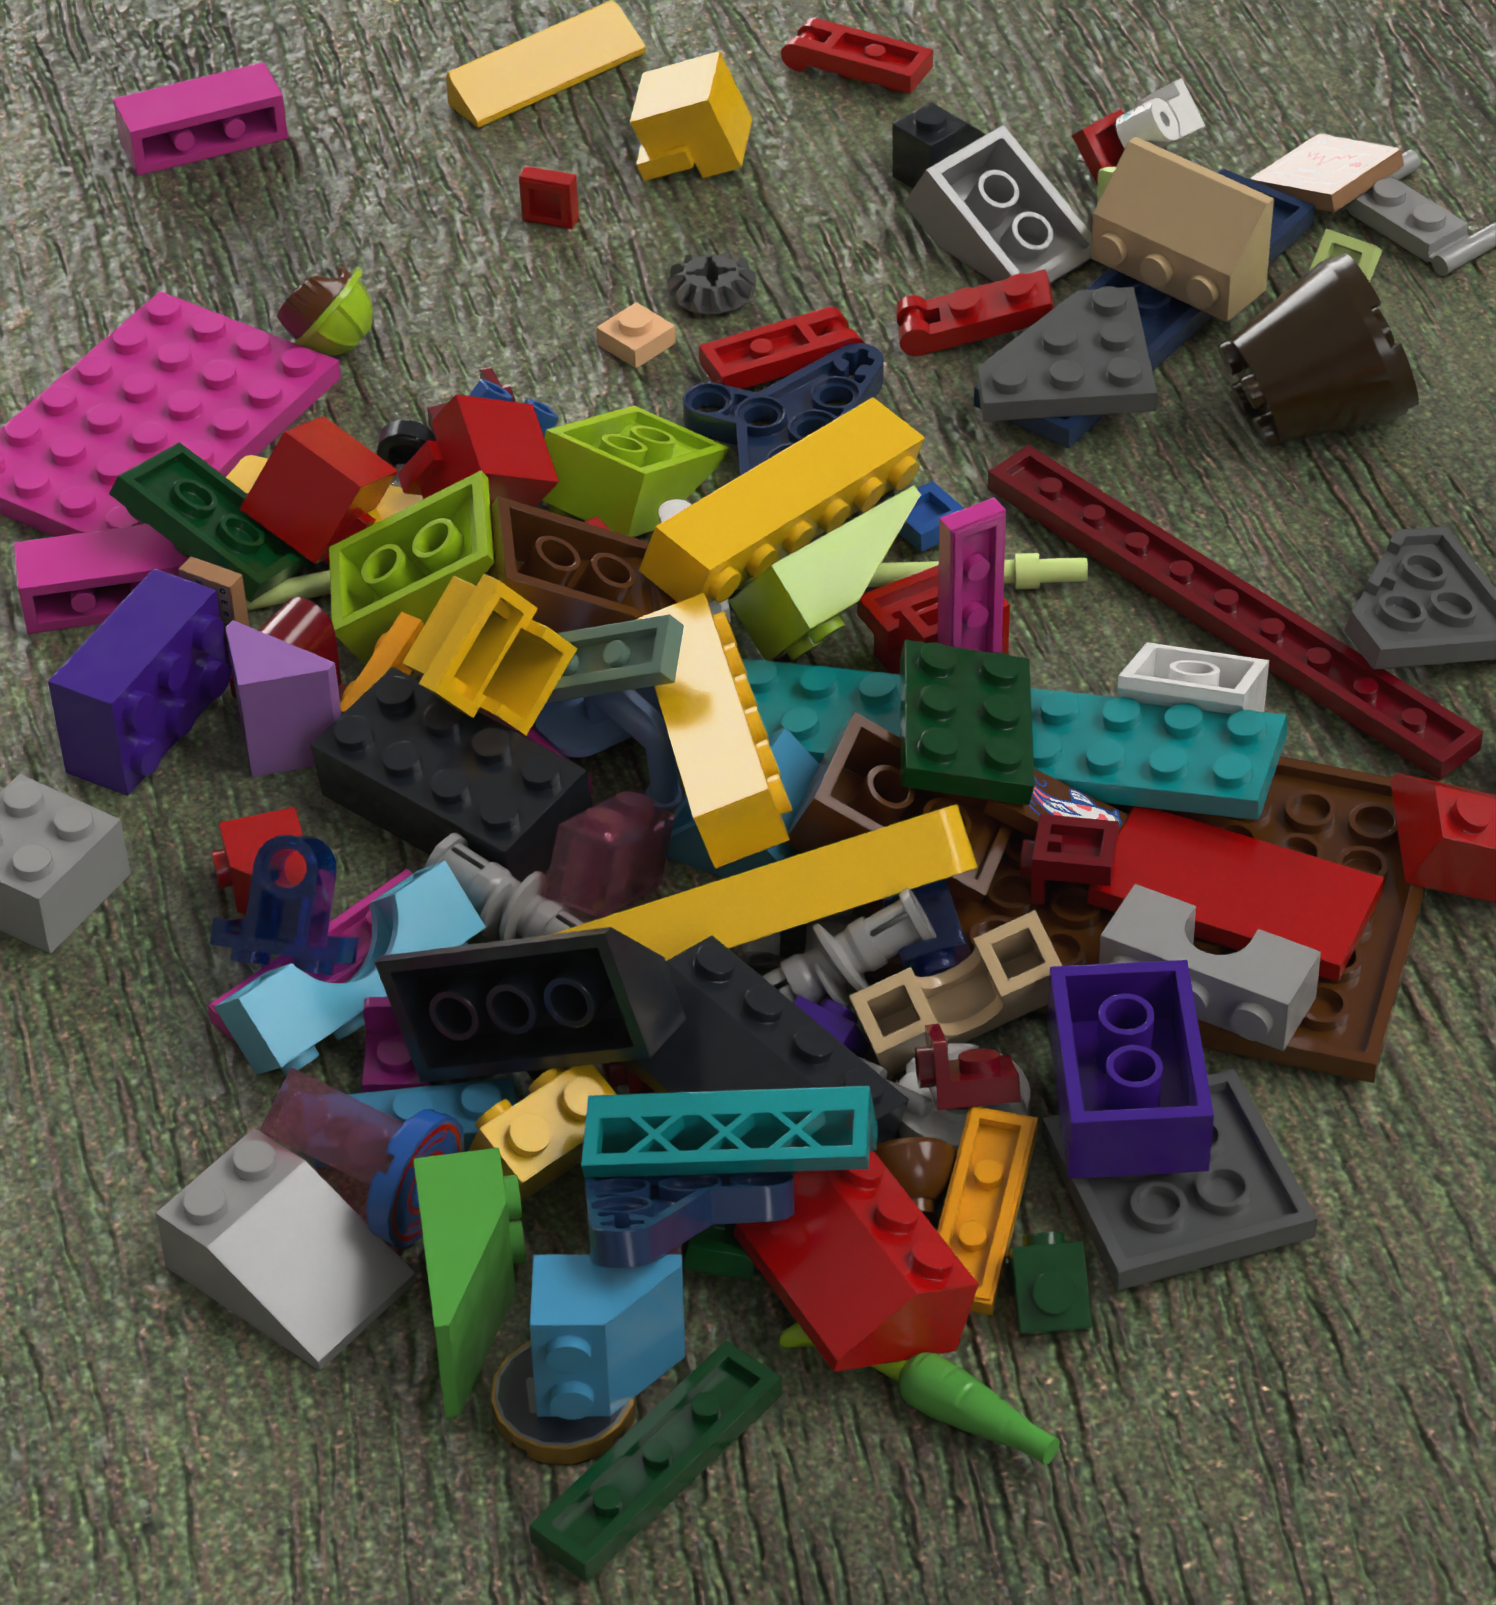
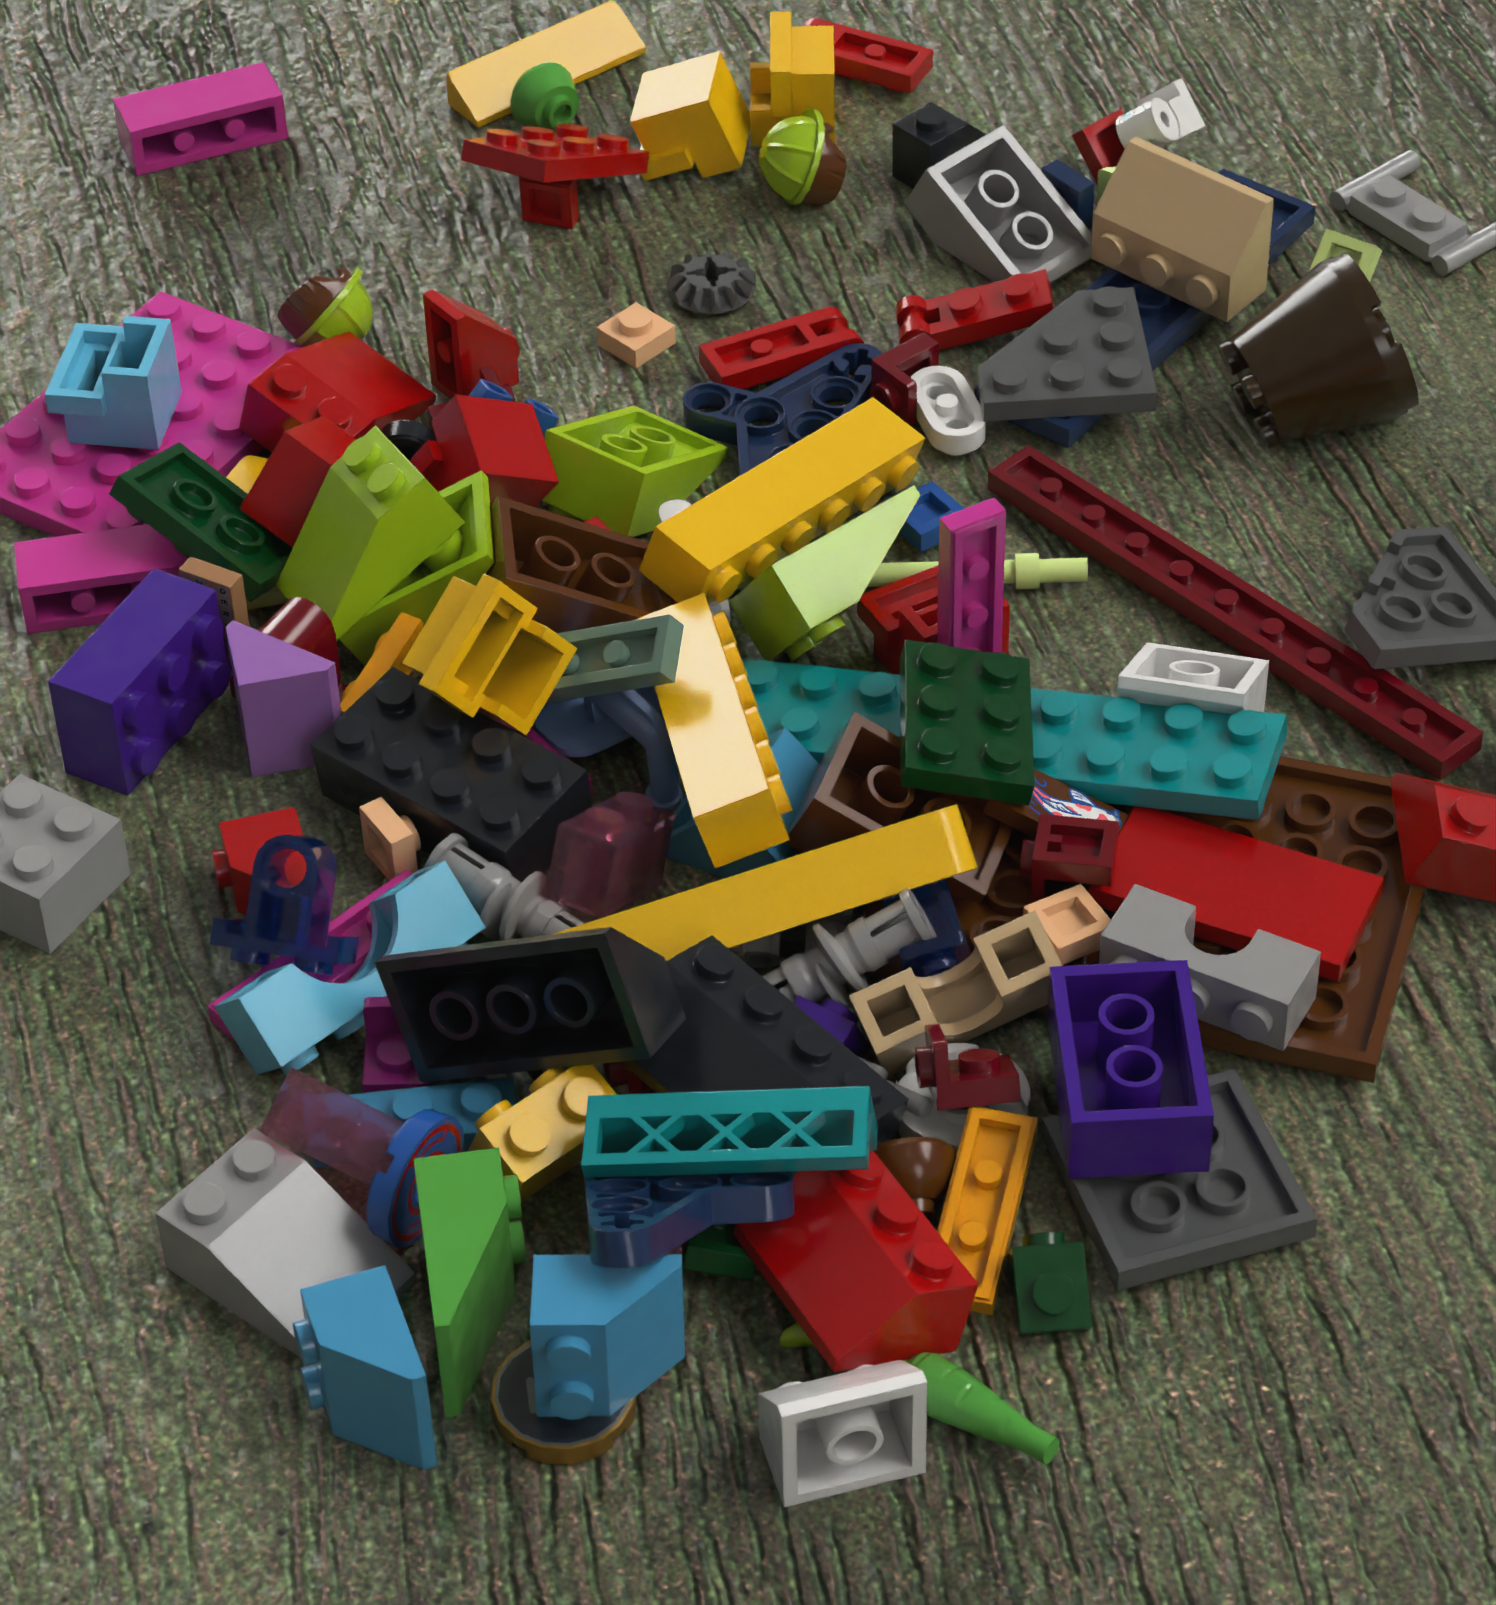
dark green plate [529,1340,782,1583] -> none
tile [1250,134,1404,213] -> none
none -> medium azure plate [44,316,182,450]
none -> red slope [239,331,437,453]
none -> lime slope [276,425,465,641]
none -> dark azure slope [292,1265,437,1470]
none -> light nougat plate [359,797,421,881]
none -> red slope [423,289,520,399]
none -> red plate [461,124,649,183]
none -> bright green cone [510,62,579,132]
none -> yellow plate [750,12,835,146]
none -> white slope [758,1359,927,1507]
none -> lime piece [759,107,846,206]
none -> dark red bracket [870,332,939,427]
none -> white plate [911,366,986,456]
none -> light nougat plate [1023,883,1111,965]
none -> dark blue plate [1041,159,1095,229]

